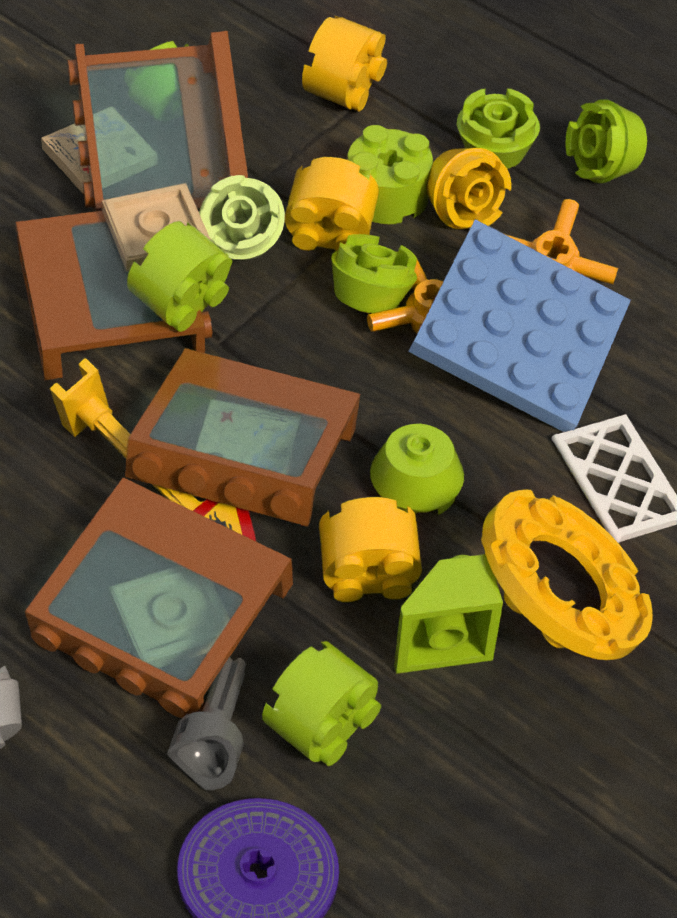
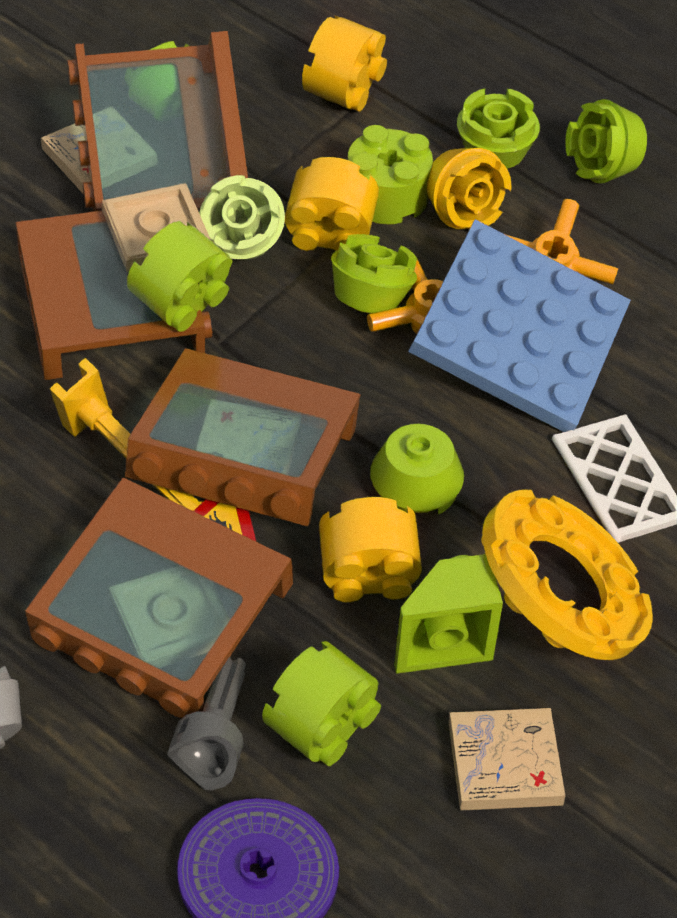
none -> tan tile [448,708,565,811]

